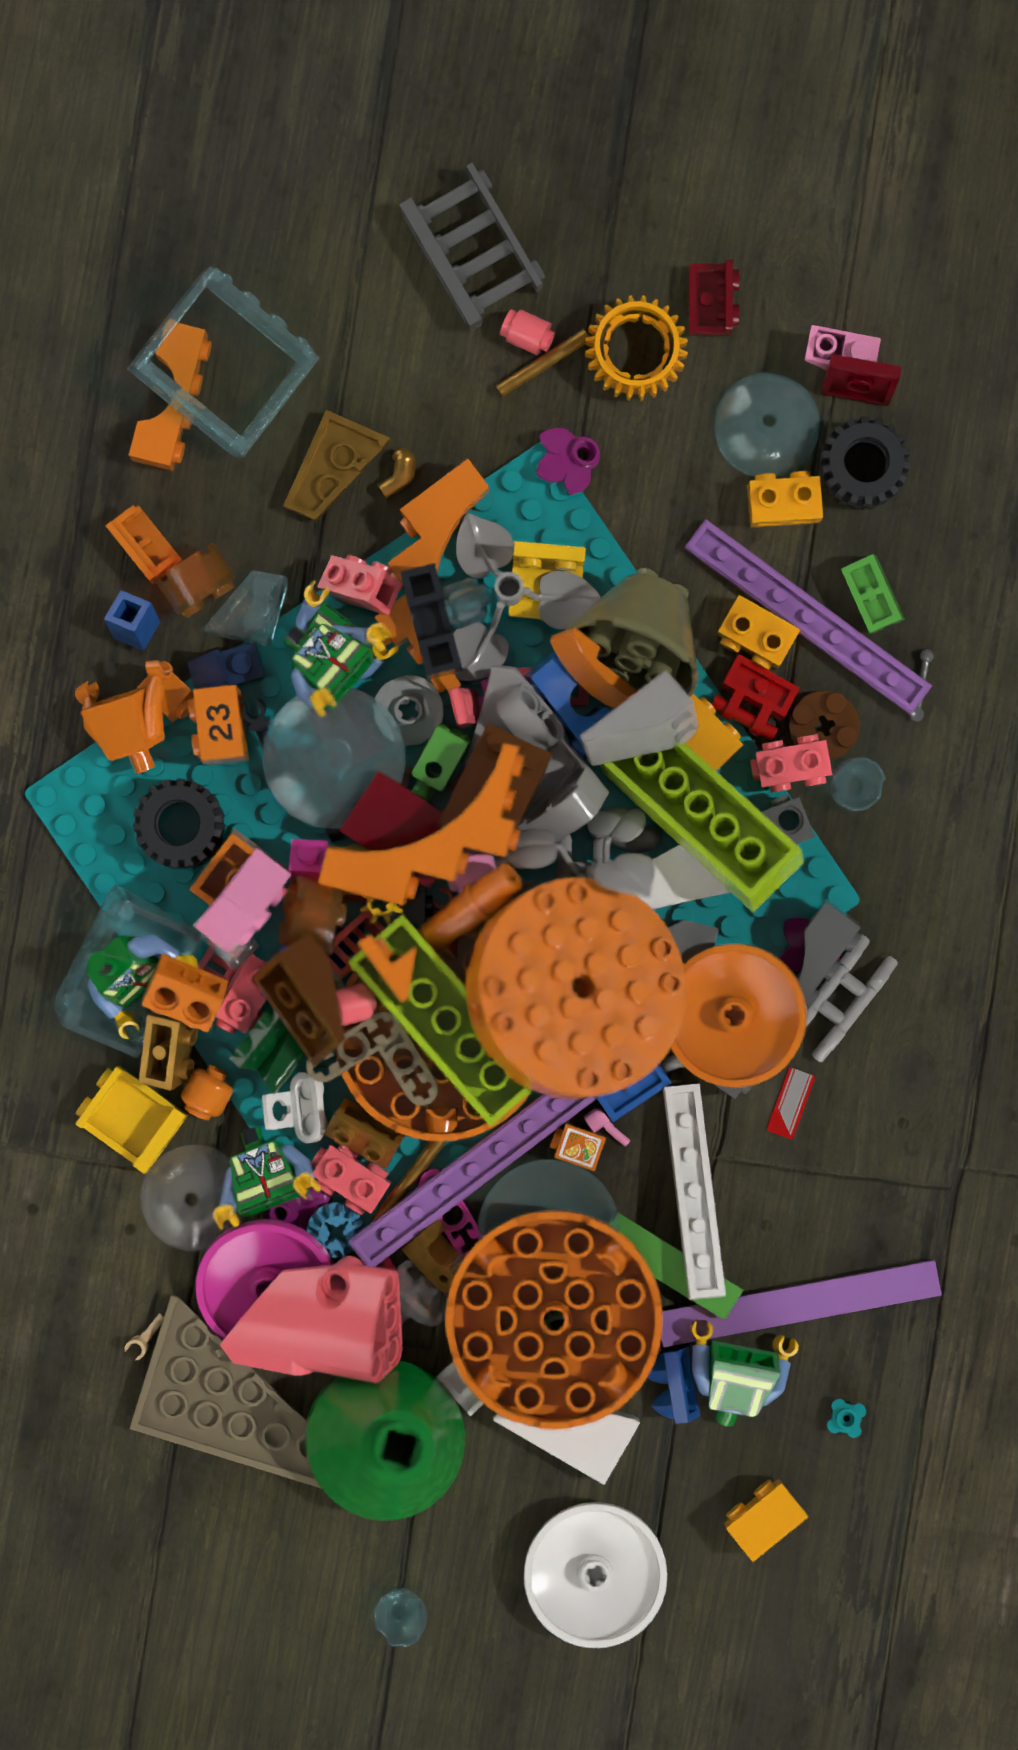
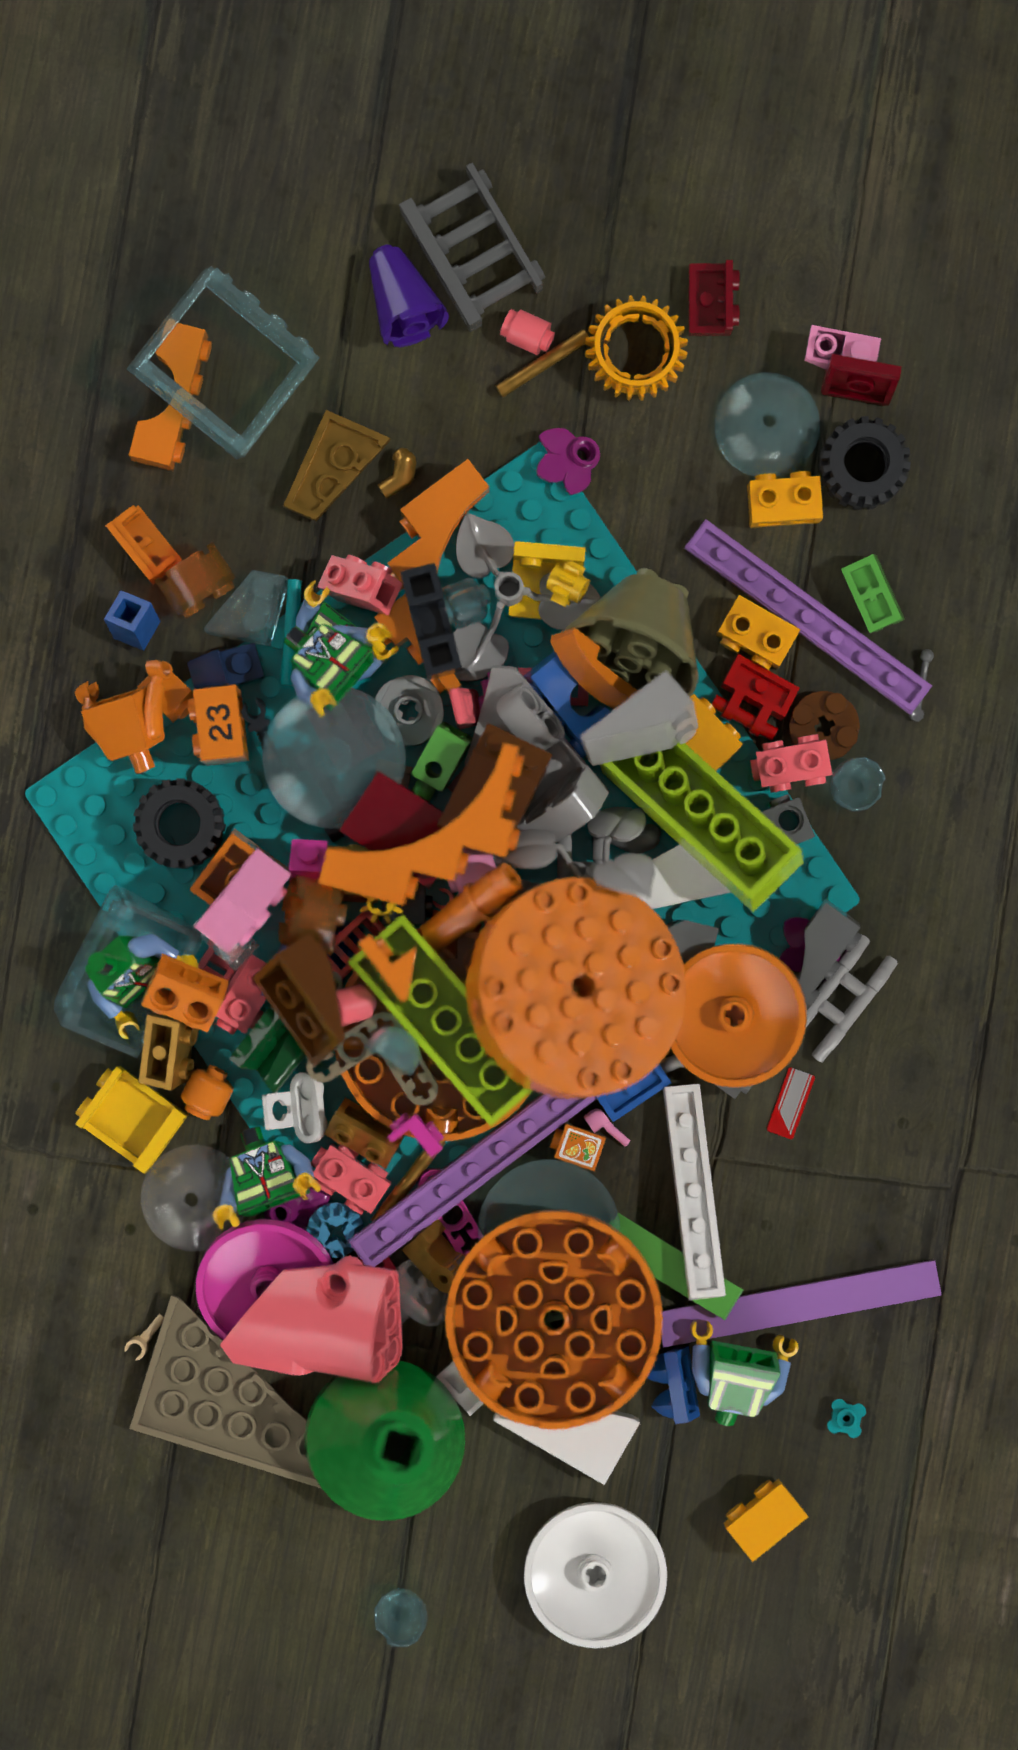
none -> teal bar [280,579,302,686]
none -> clear light blue hair [364,1027,421,1075]
none -> dark purple cone [369,245,449,347]
none -> dark pink bracket [388,1113,444,1158]
none -> yellow gear [546,561,590,607]

